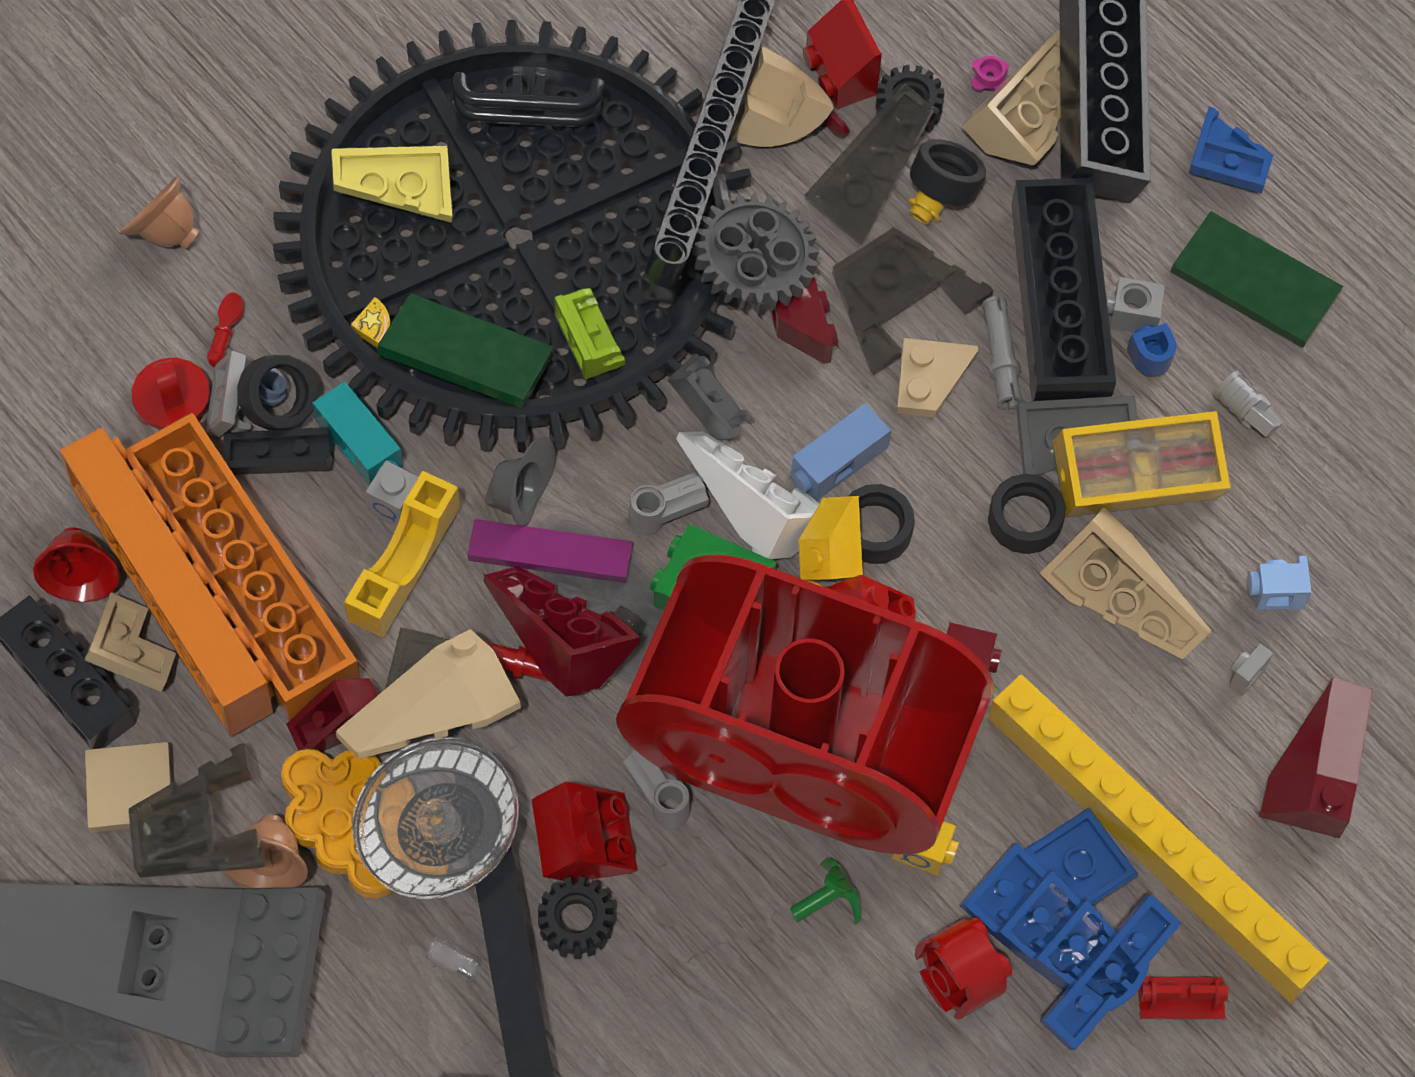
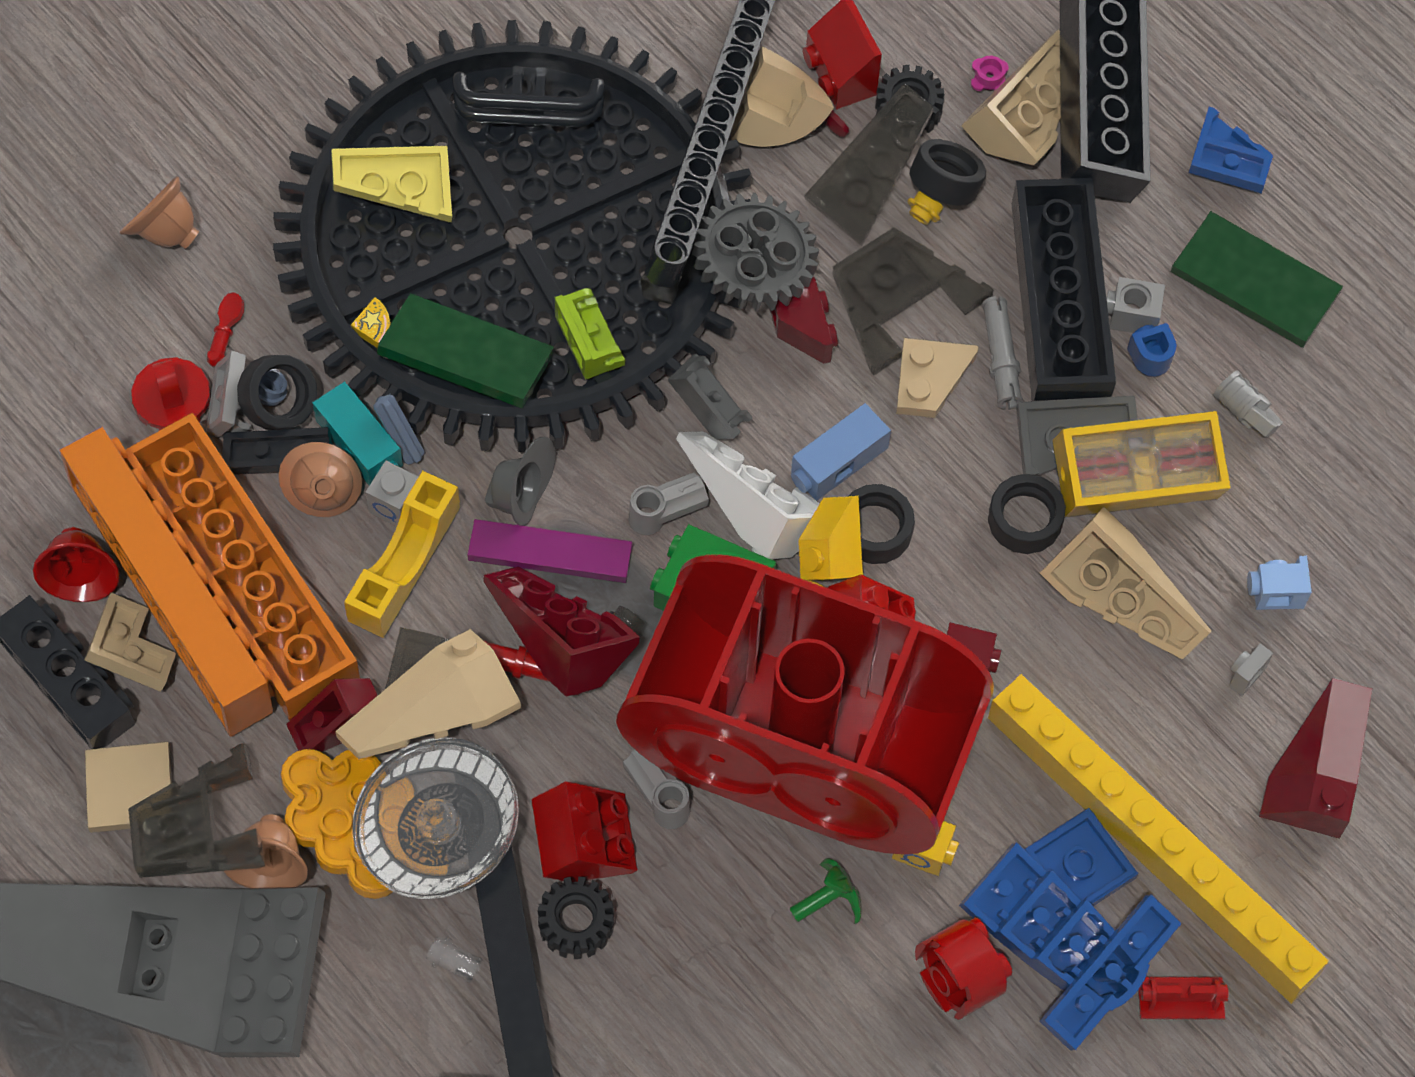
none -> nougat hat [279,442,362,517]
none -> sand blue axle [373,394,424,465]

